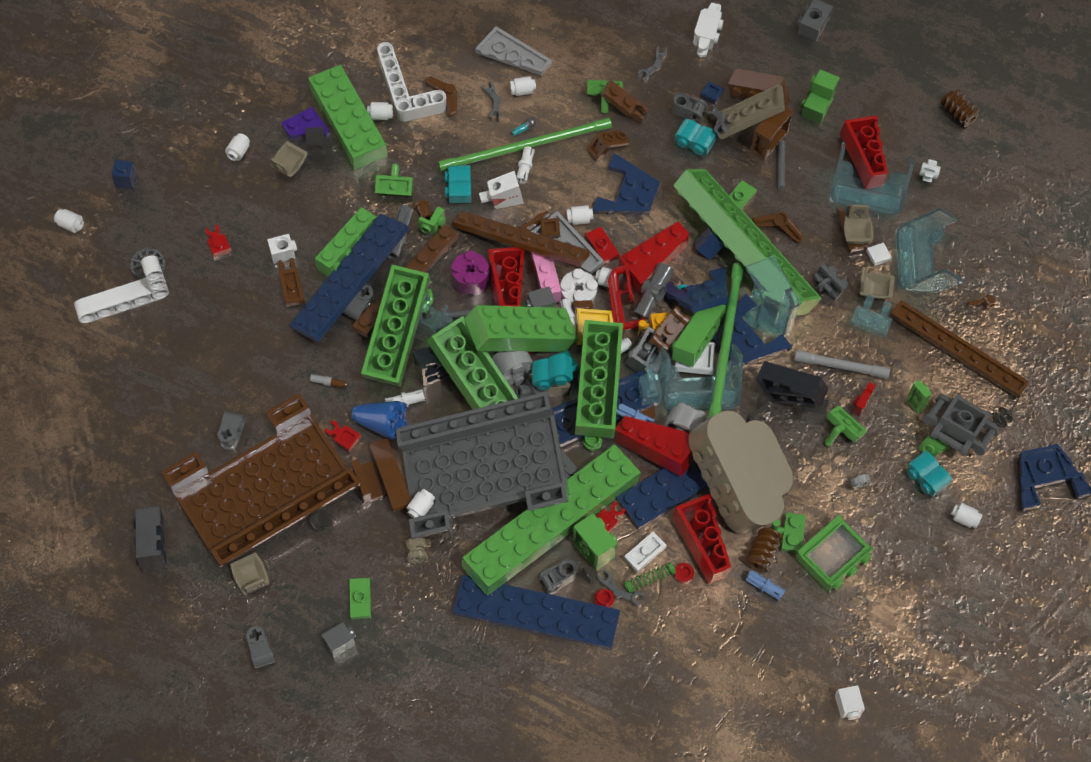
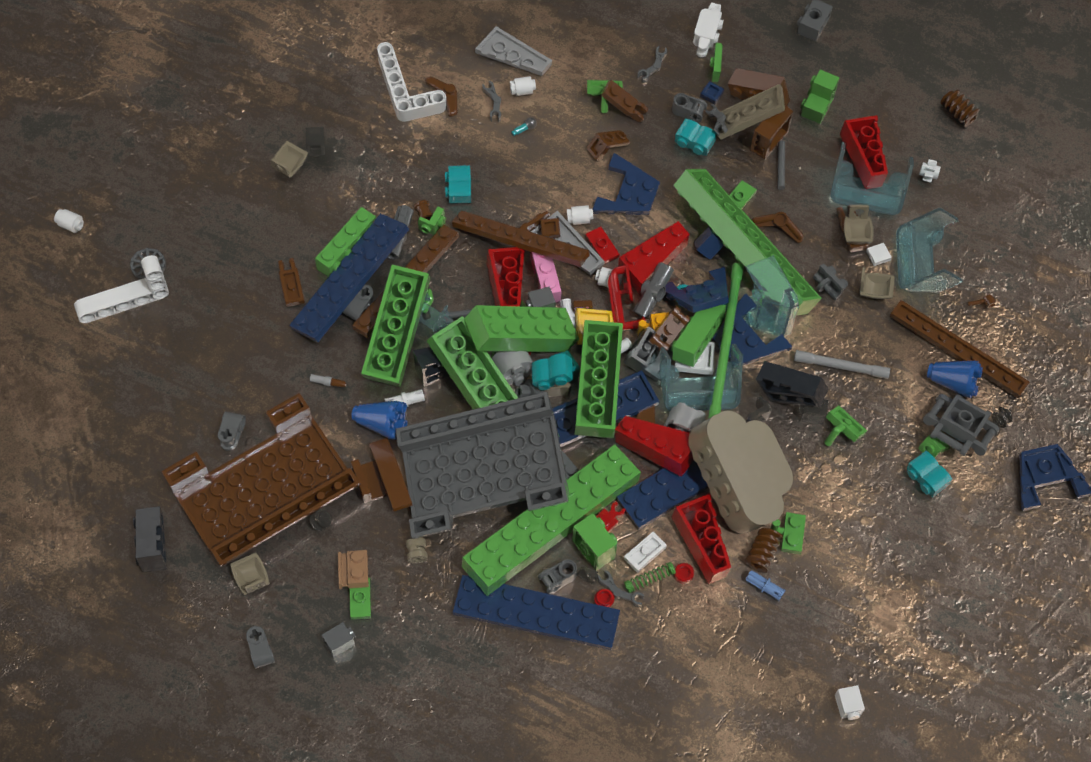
dark blue brick [111,160,137,189] -> none
red plate [205,224,232,258] -> none
white brick [225,133,250,161] -> none
white brick [267,234,297,264] -> none
dark purple wing [281,107,330,139] -> none
bright green brick [308,65,387,170] -> none
red plate [324,420,361,452] -> none
white brick [367,102,393,120] -> none
bright green plate [375,164,413,196] -> none
white brick [407,489,435,518] -> none
bright green piece [438,118,612,172] -> none
magenta brick [451,250,489,295] -> none
white torso [479,171,524,209] -> none
white pin [516,147,535,184] -> none
white plate [560,269,598,306] -> none
bright green plate [583,436,602,451] -> none
medium blue axle [616,404,655,423] -> none
clear light blue brick [639,369,662,405] -> none
window [795,514,874,593] -> none
clear light blue plate [850,294,892,337] -> none
light grey tile [850,474,871,489] -> none
red plate [852,381,876,417] -> none
bright green plate [906,380,932,414] -> none
white brick [951,502,982,529] -> none
none -> medium nougat plate [338,550,369,589]
none -> bright green plate [710,43,723,82]
none -> blue cone [927,360,983,398]

